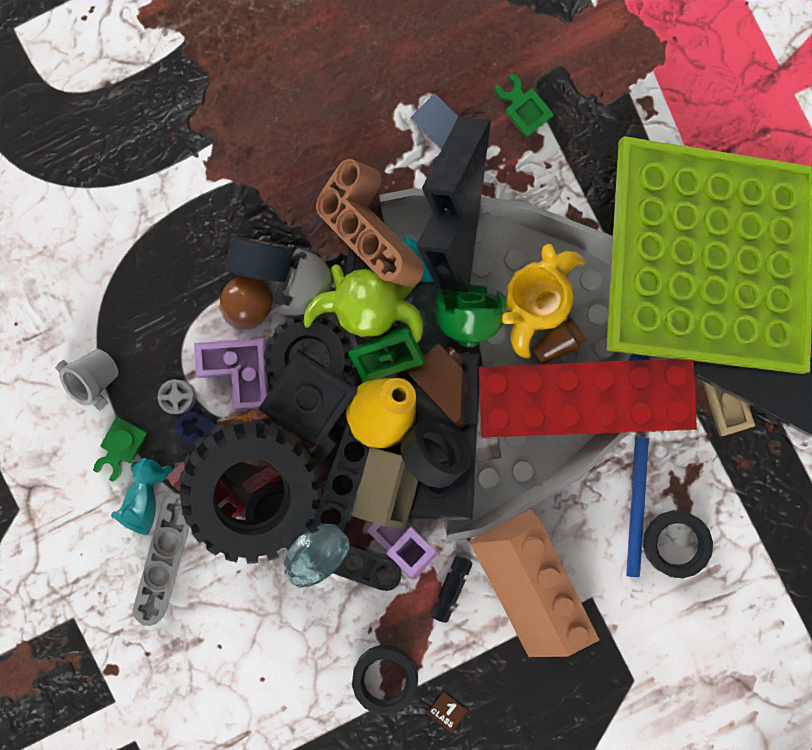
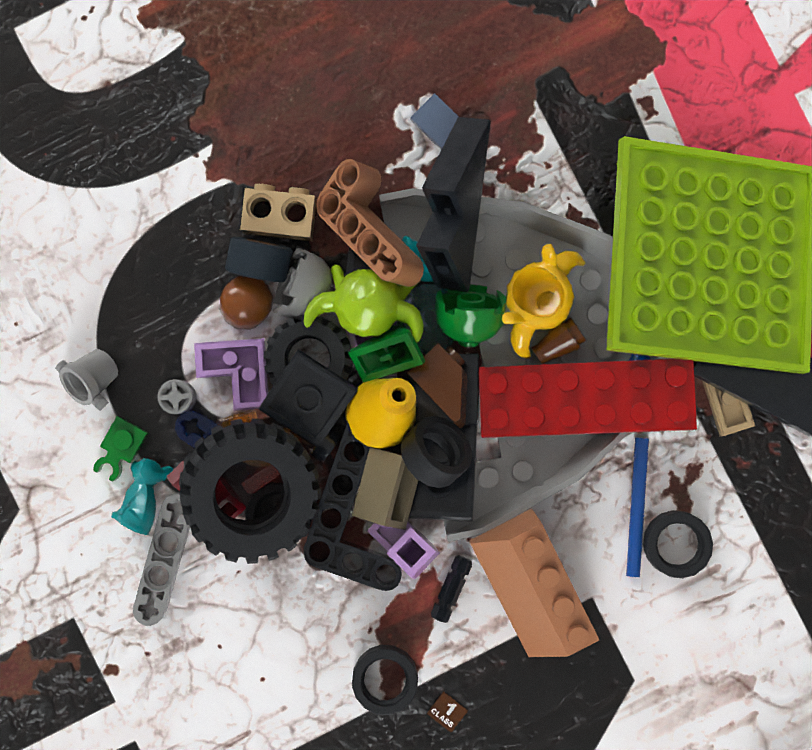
clear light blue tile [283,524,350,588] -> none
green plate [494,73,554,139] -> none
none -> tan brick [240,184,317,241]

